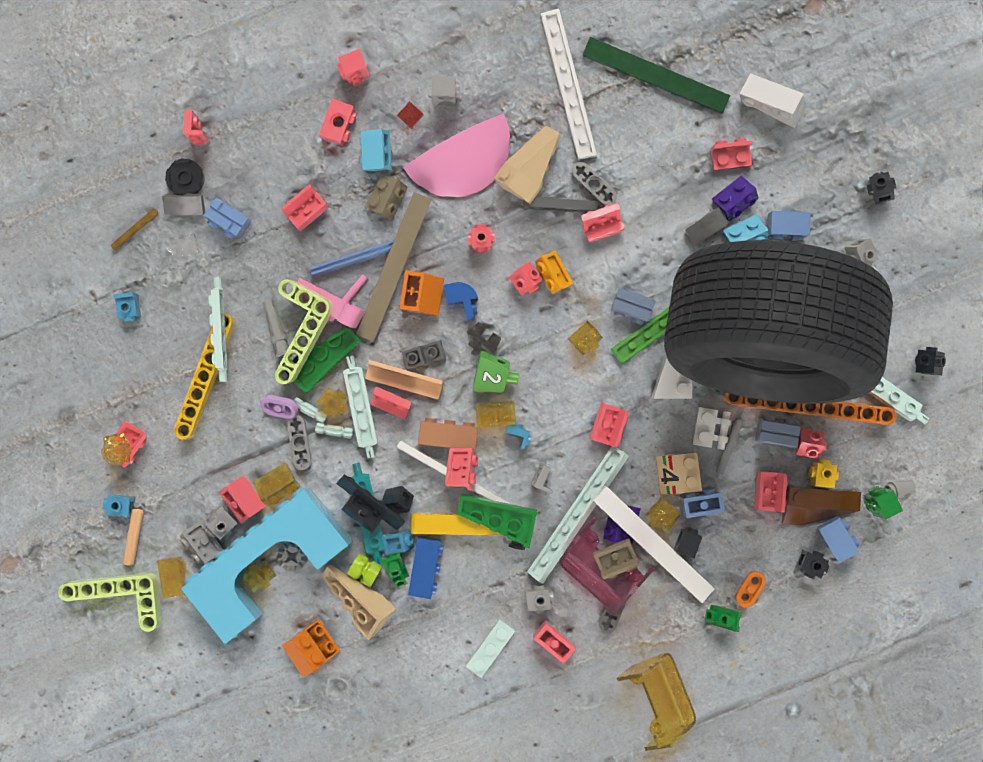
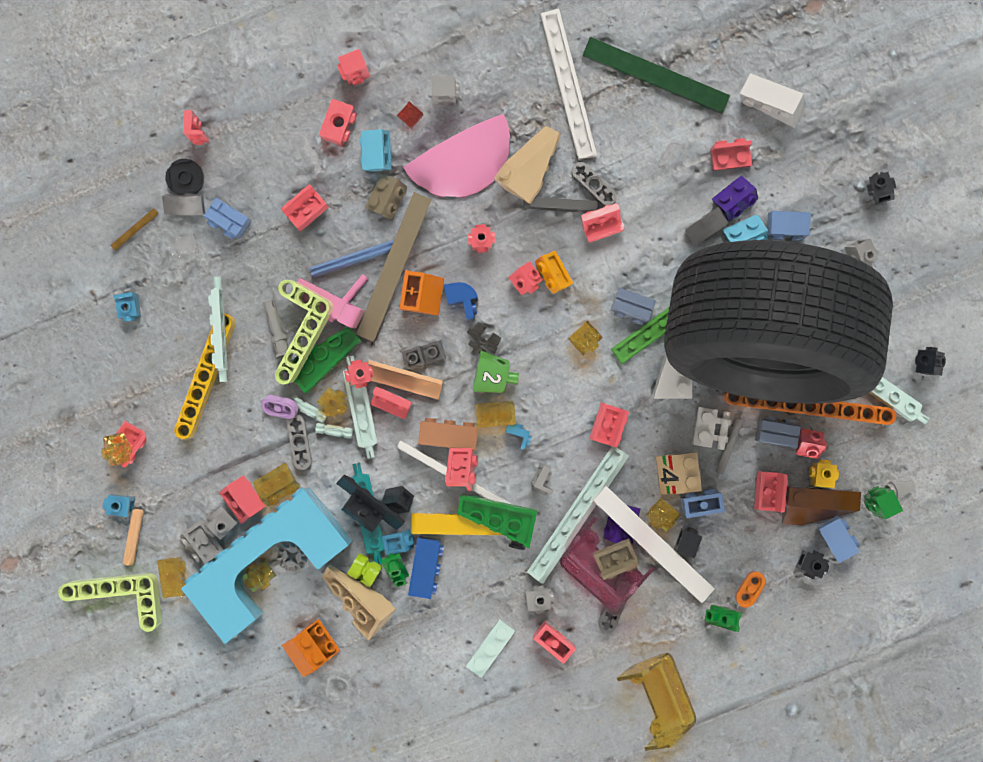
none -> coral brick [344,359,373,388]

